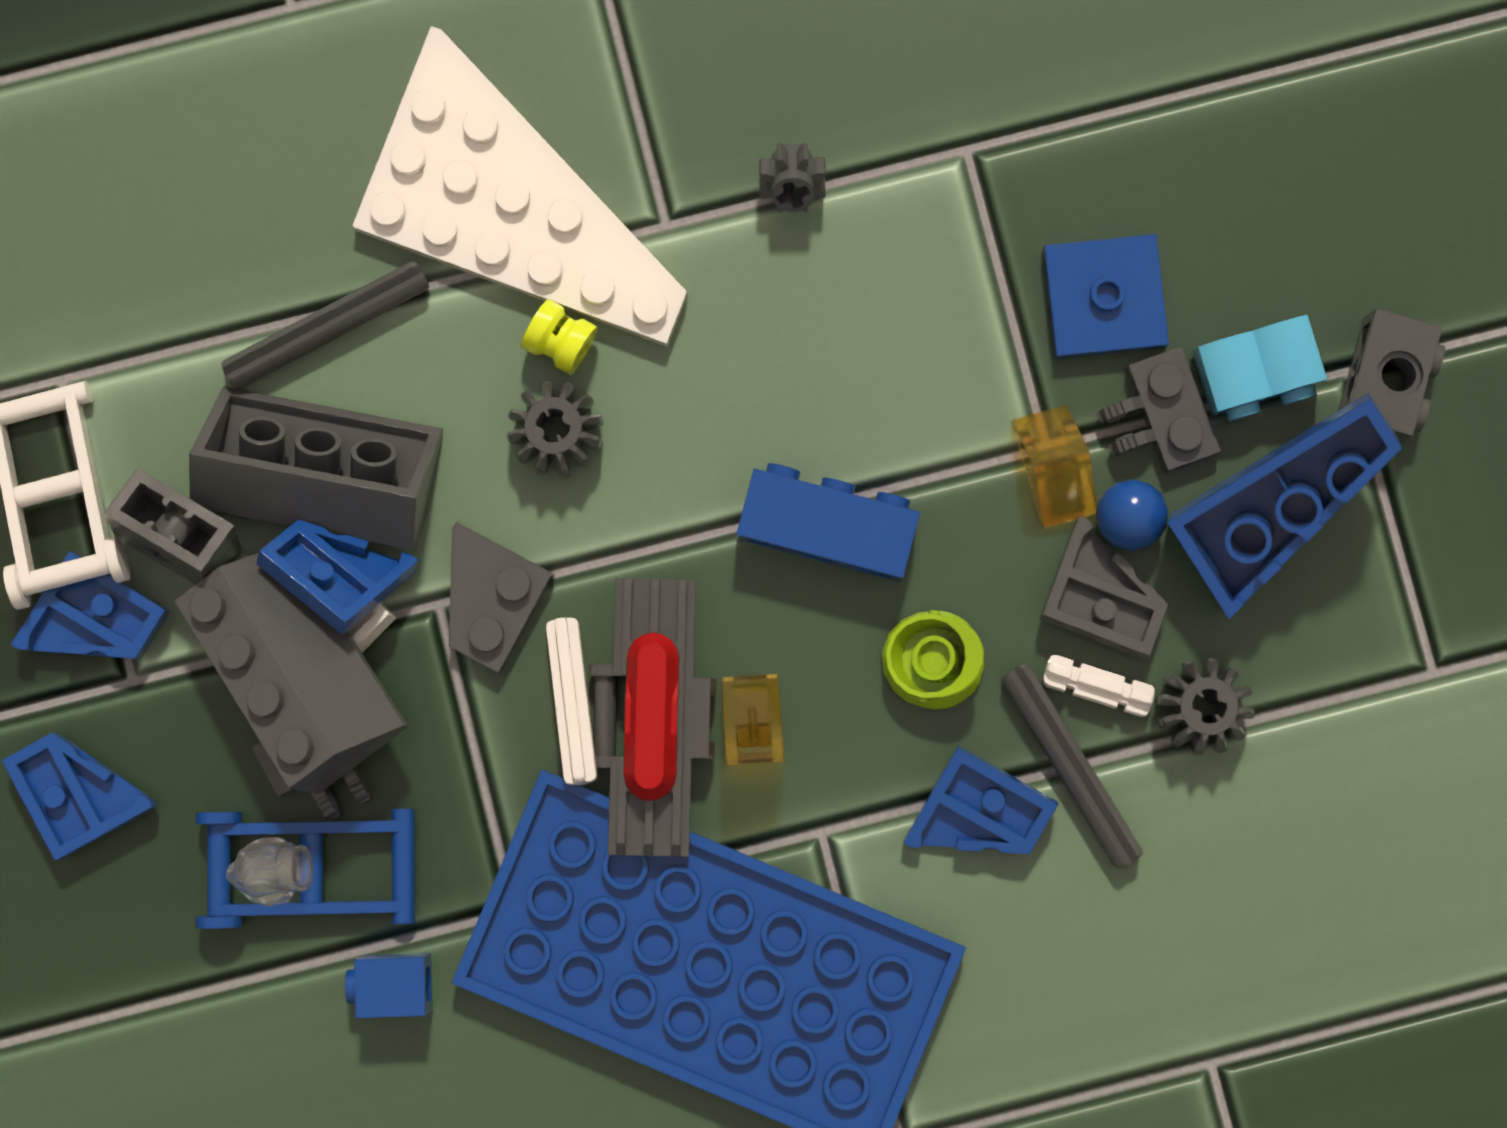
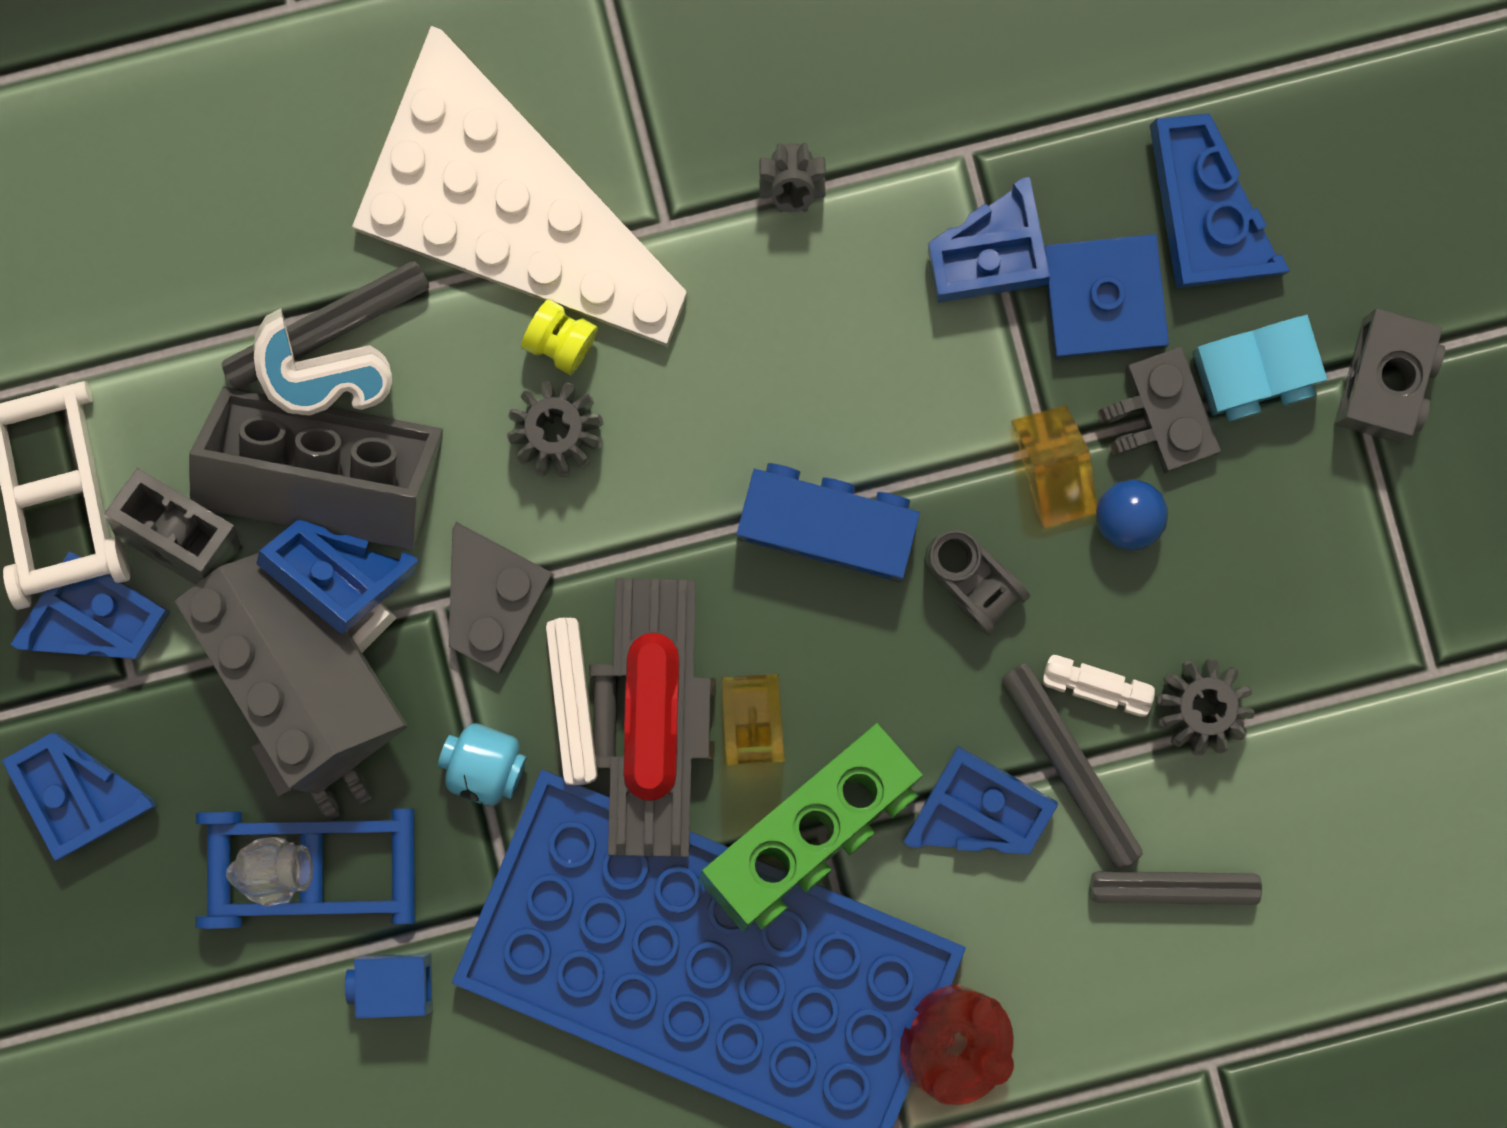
lime piece [881,610,985,710] -> none
dark grey wing [1039,516,1168,661] -> none
blue wedge [1167,393,1402,619] -> none
none -> white animal [253,308,392,416]
none -> medium azure head [437,723,527,807]
none -> bright green brick [698,723,923,933]
none -> clear red plate [900,985,1014,1105]
none -> dark grey piece [924,530,1030,636]
none -> wing [928,177,1050,303]
none -> dark grey axle [1090,871,1262,905]
none -> blue wing [1150,113,1290,289]

